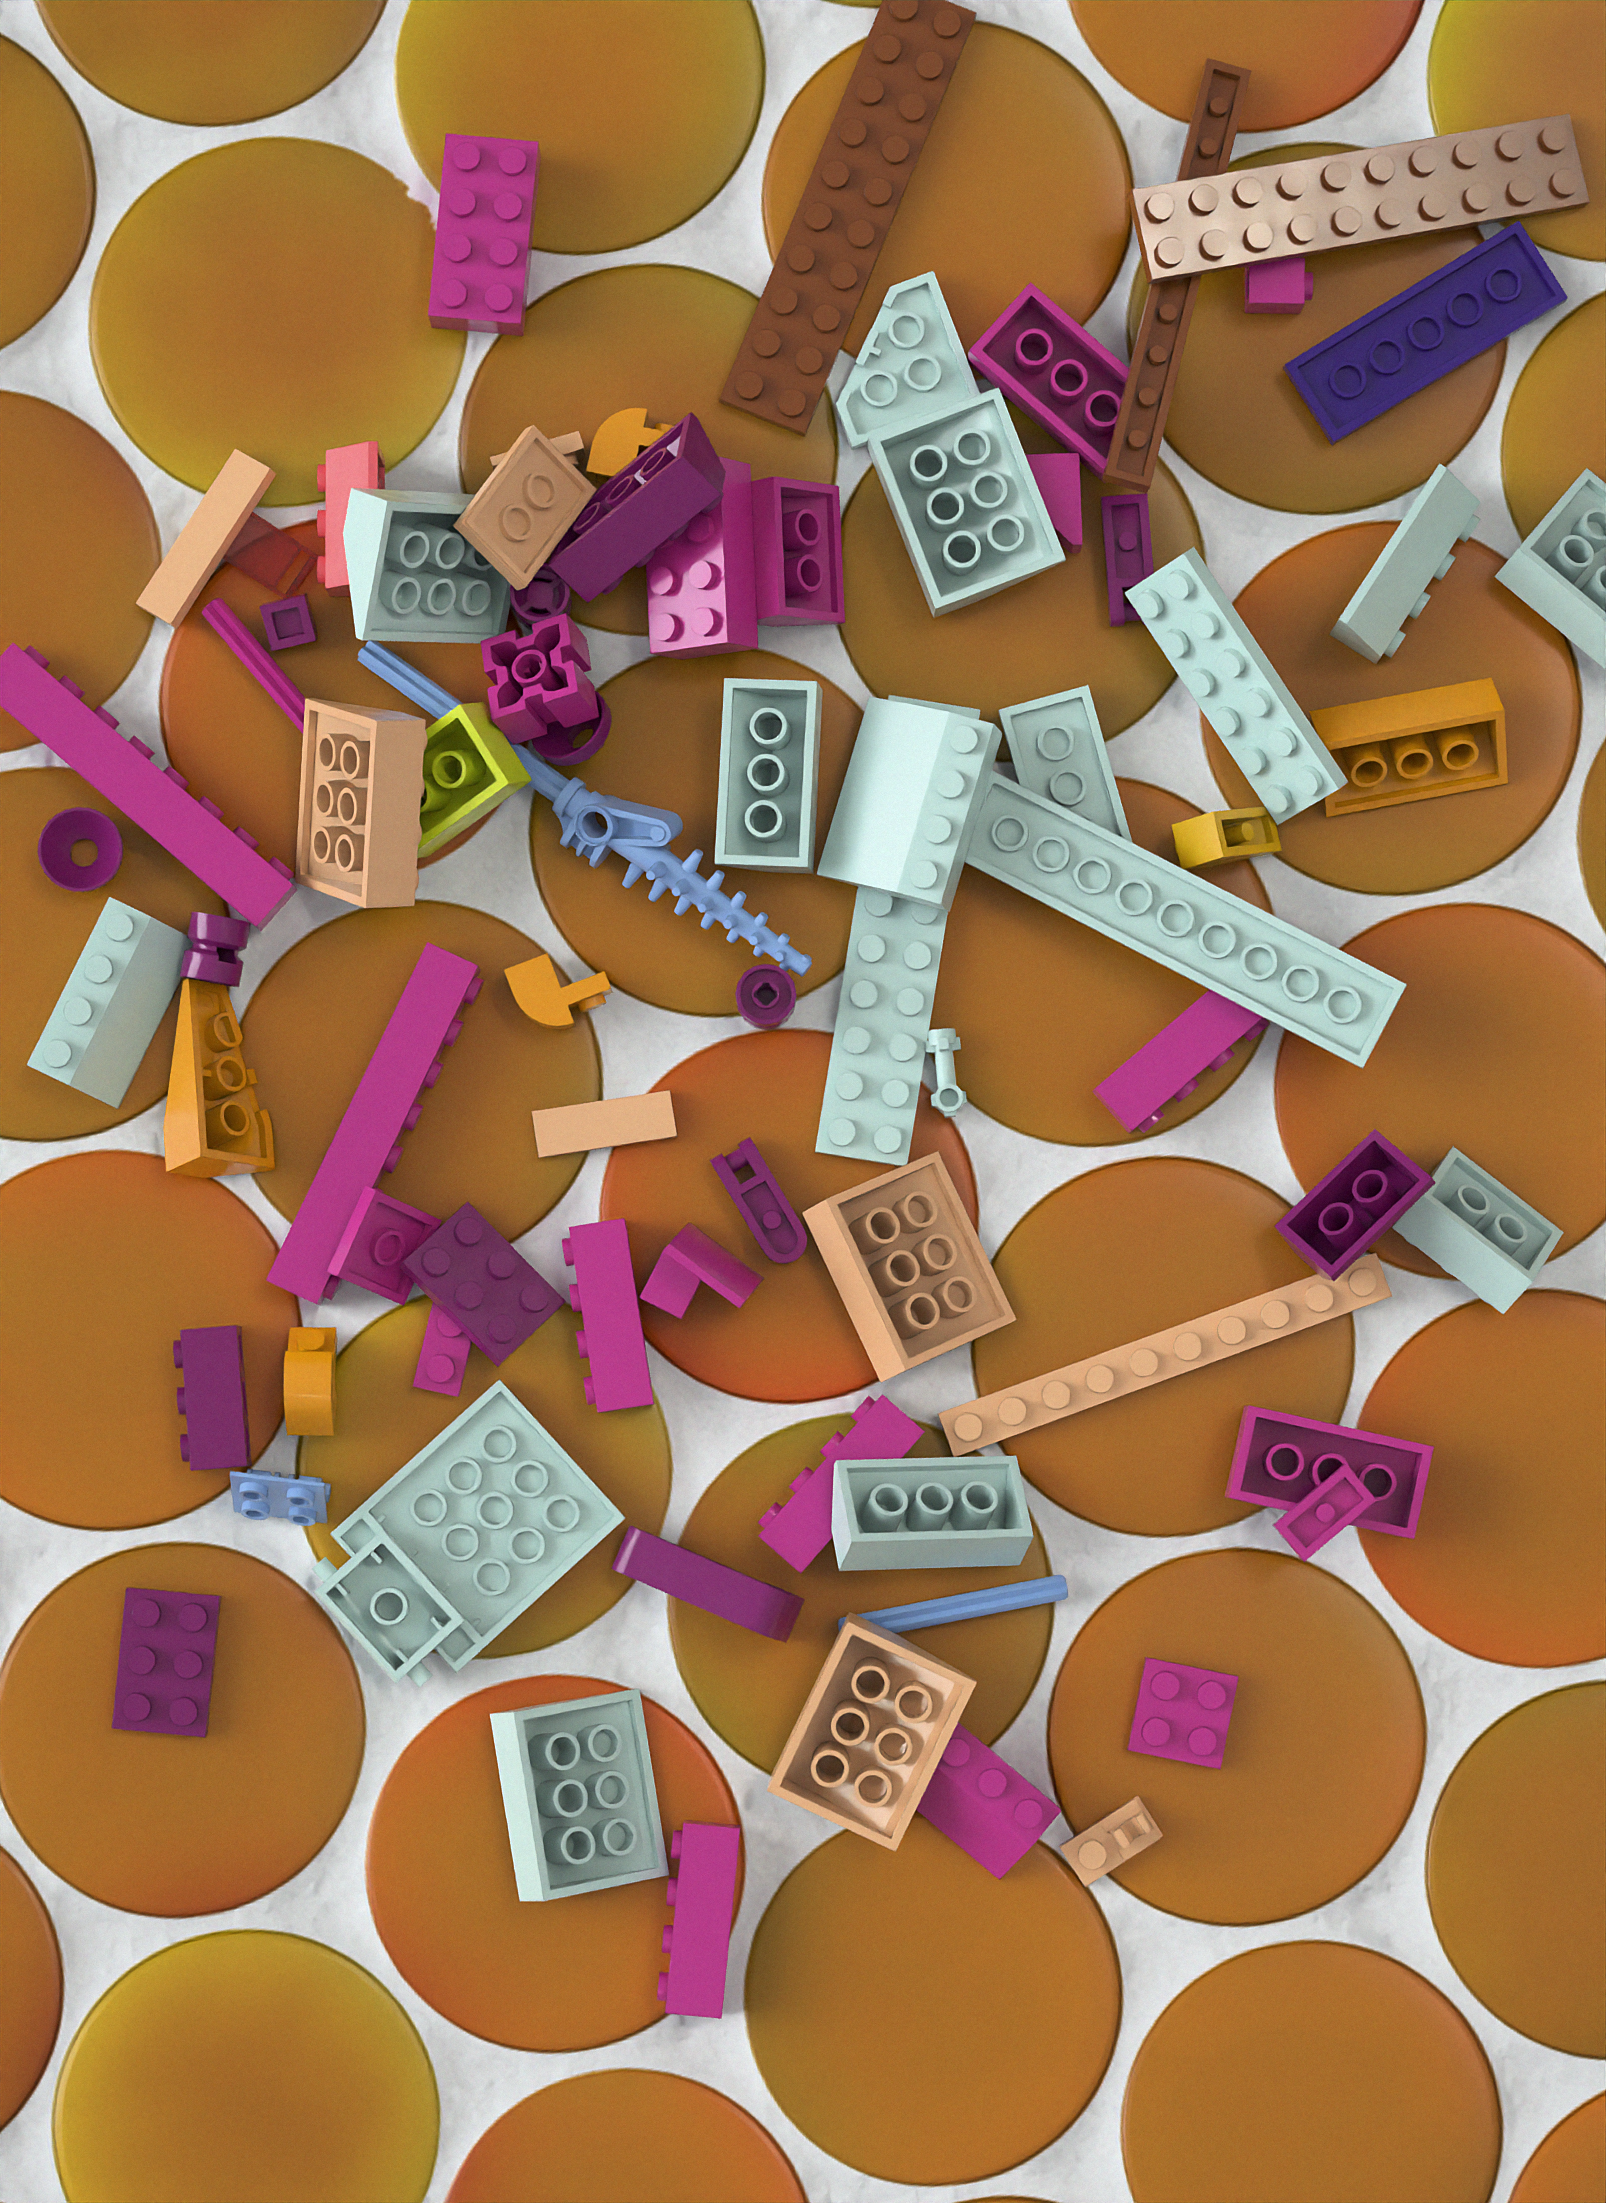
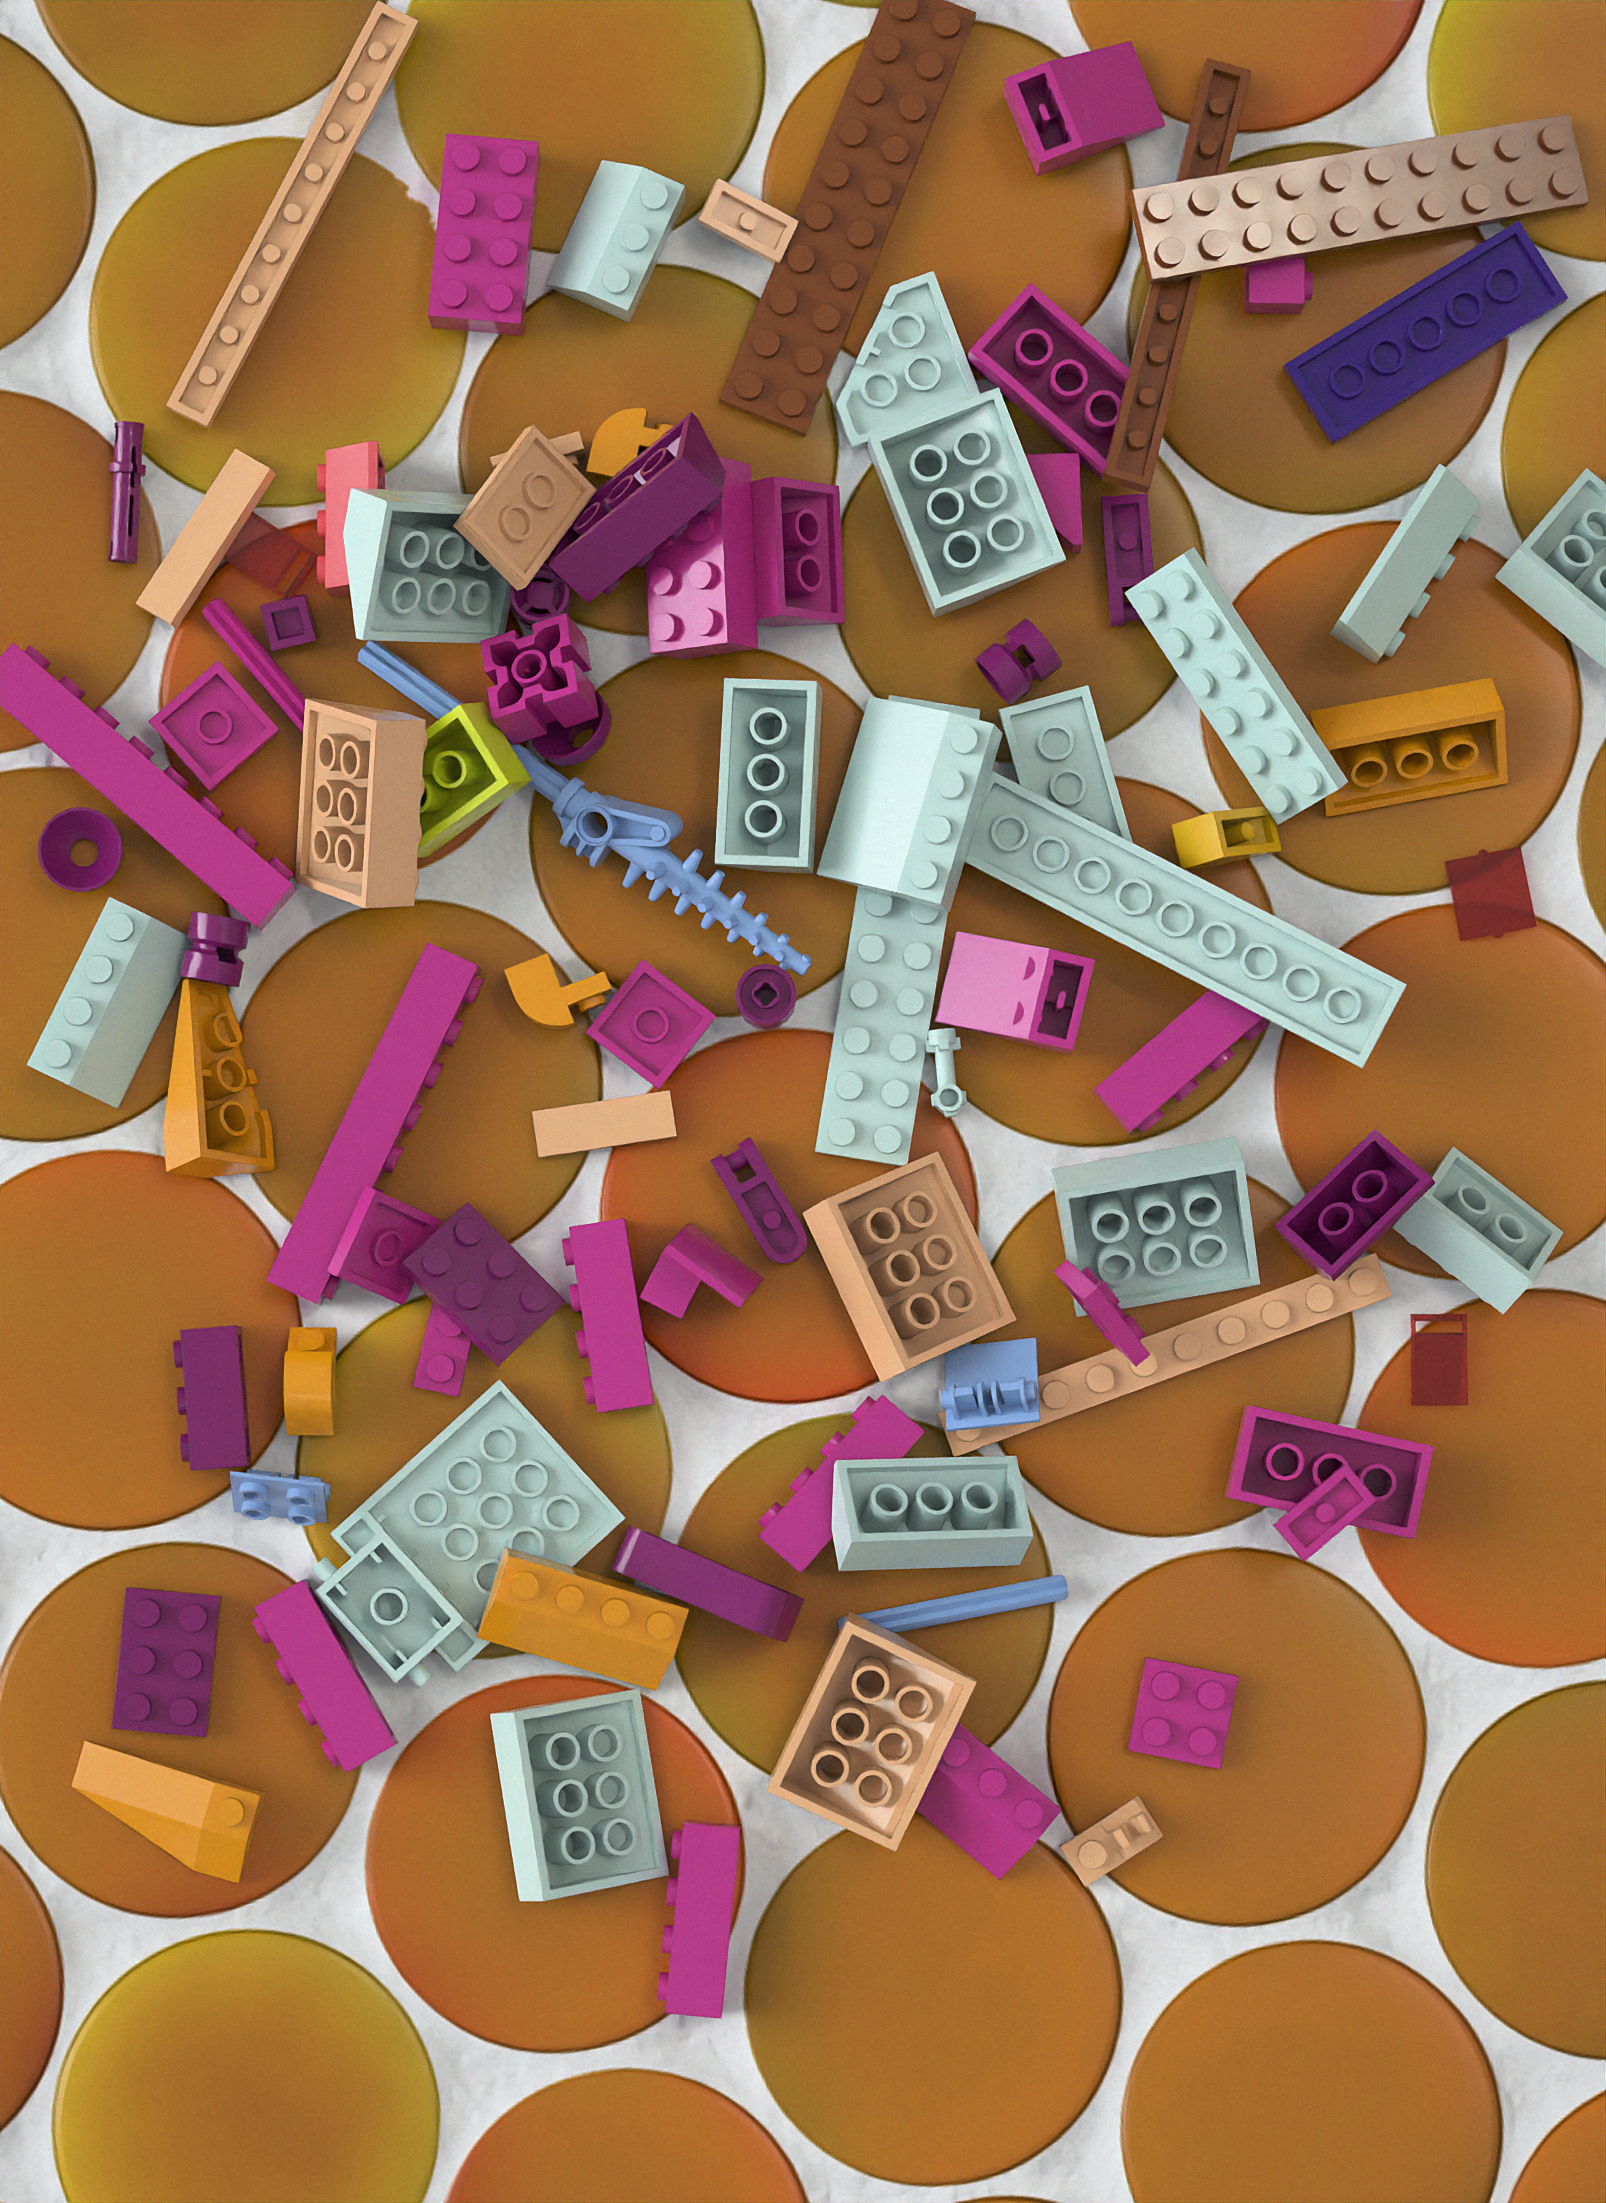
none -> light orange wedge [72,1740,266,1883]
none -> magenta pin [108,421,146,564]
none -> dark pink plate [148,661,281,793]
none -> light nougat plate [166,1,420,430]
none -> dark pink brick [252,1579,398,1773]
none -> light orange slope [476,1547,689,1691]
none -> light aqua slope [546,160,686,323]
none -> dark pink plate [585,959,717,1091]
none -> light nougat plate [697,178,799,264]
none -> slope [935,931,1095,1055]
none -> light blue hinge [941,1338,1040,1432]
none -> magenta wheel [974,618,1062,706]
none -> dark pink slope [1003,41,1165,177]
none -> light aqua slope [1051,1137,1260,1317]
none -> dark pink plate [1053,1259,1150,1366]
none -> clear red piece [1410,1314,1468,1405]
none -> clear red piece [1445,847,1537,941]

